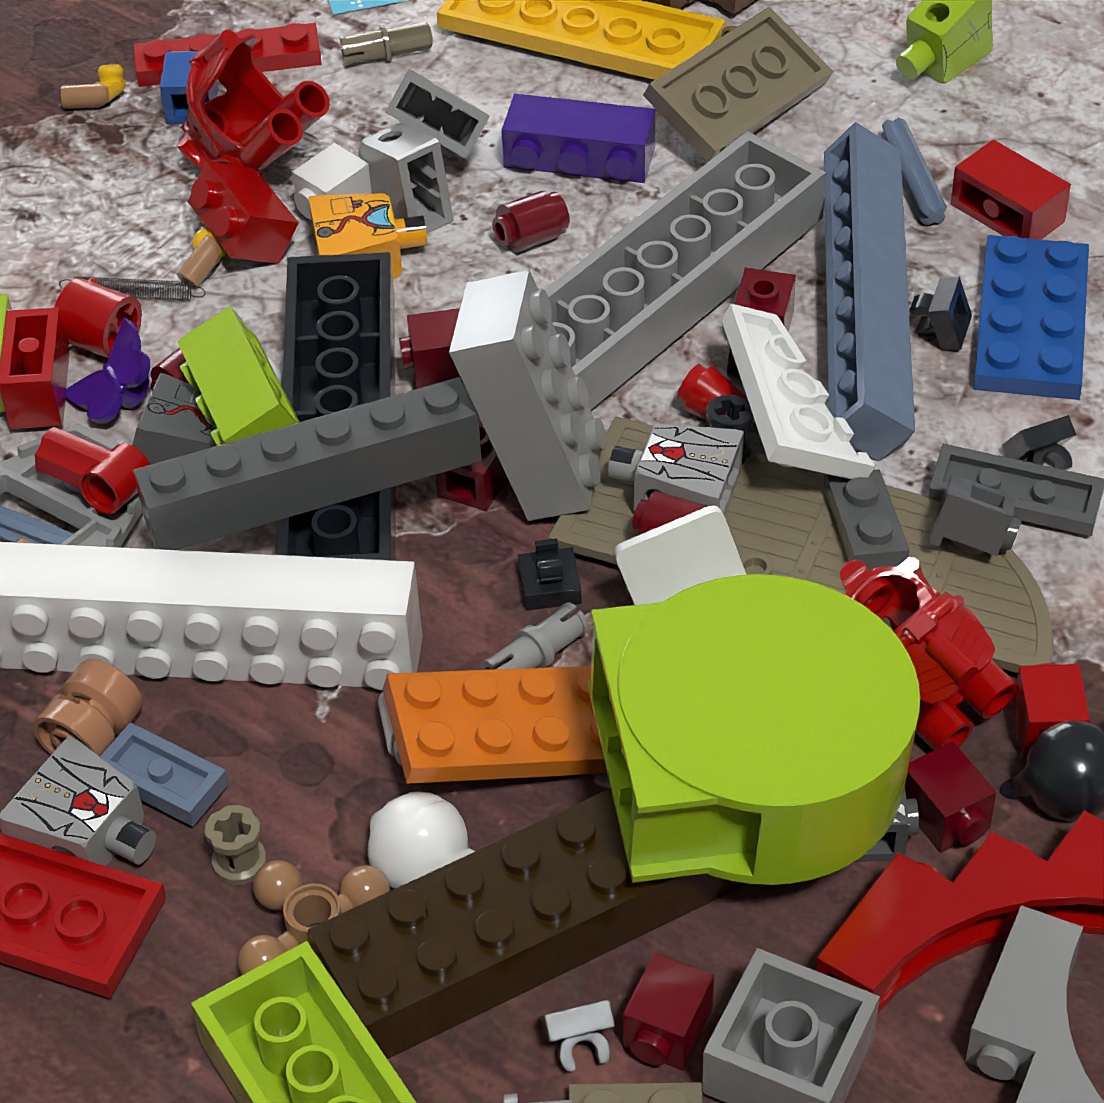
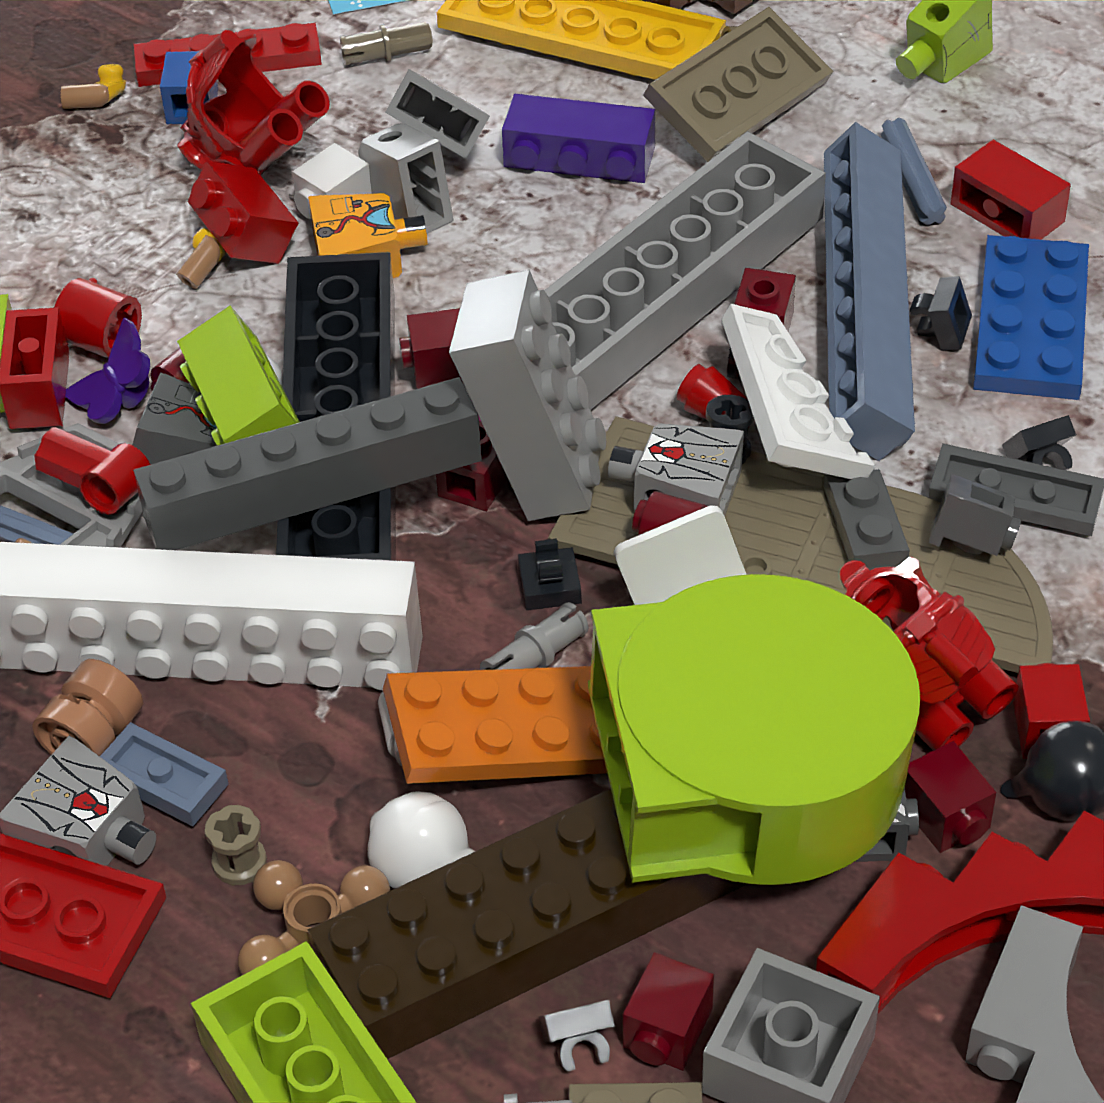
black piece [59,276,206,301] -> none
dark red brick [492,191,570,253] -> none

